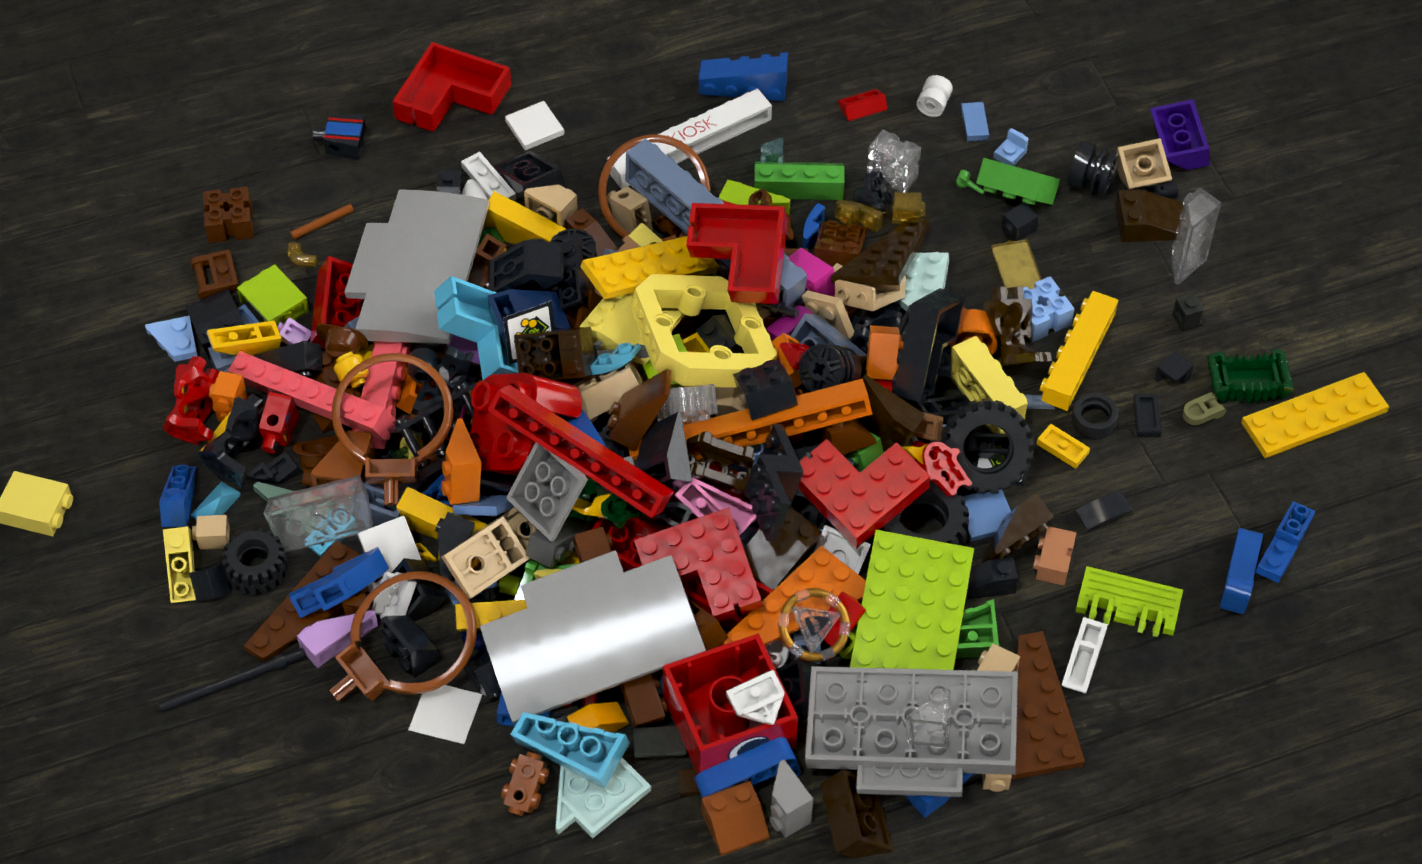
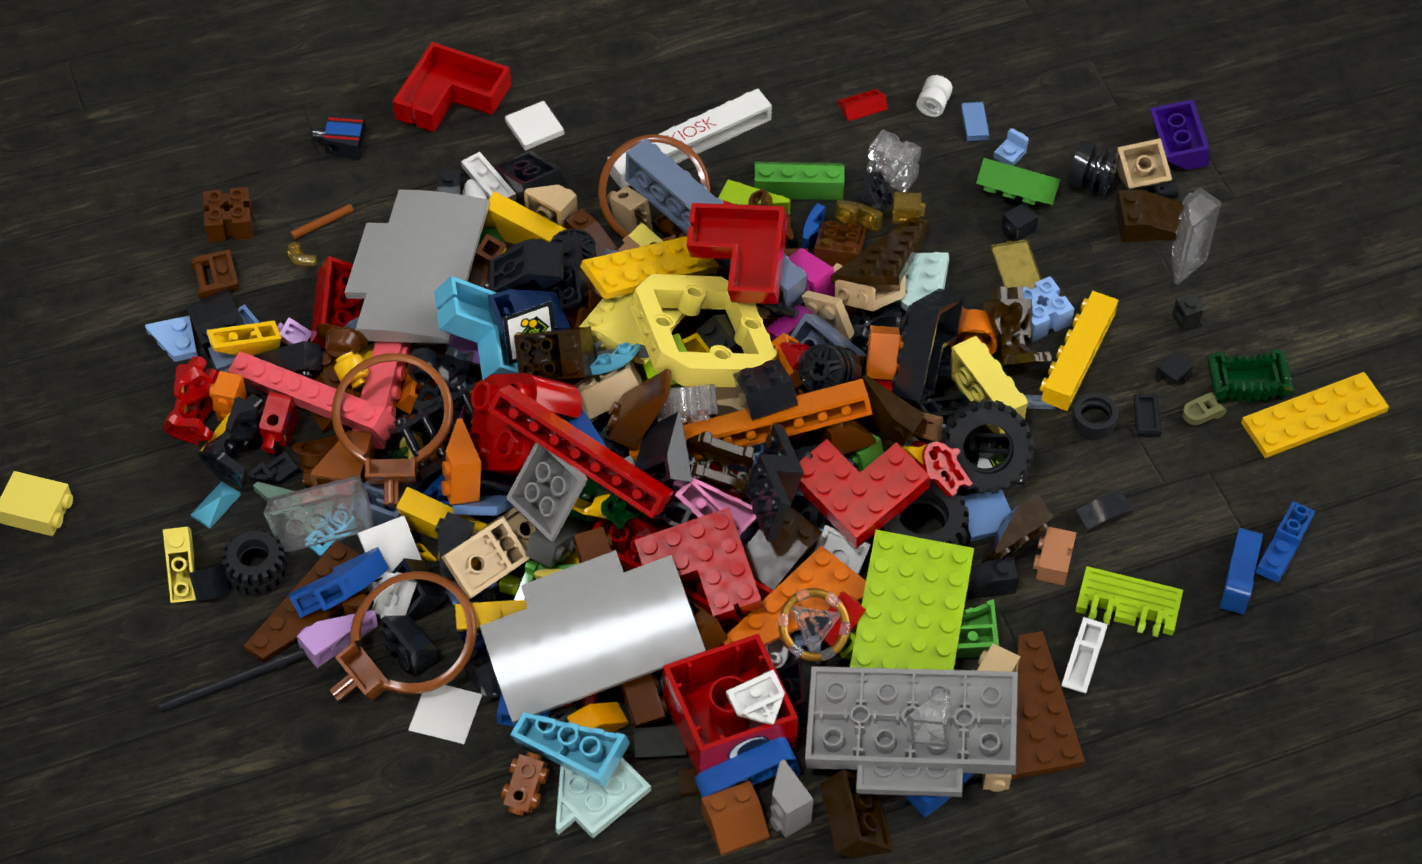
blue slope [159,464,197,527] -> none
tan brick [192,515,230,550] -> none
lime panel [237,264,309,326] -> none
blue wedge [699,52,788,101] -> none
clear light blue slope [761,138,783,162] -> none
bright green hand [956,170,985,195] -> none
yellow plate [1036,424,1090,469] -> none

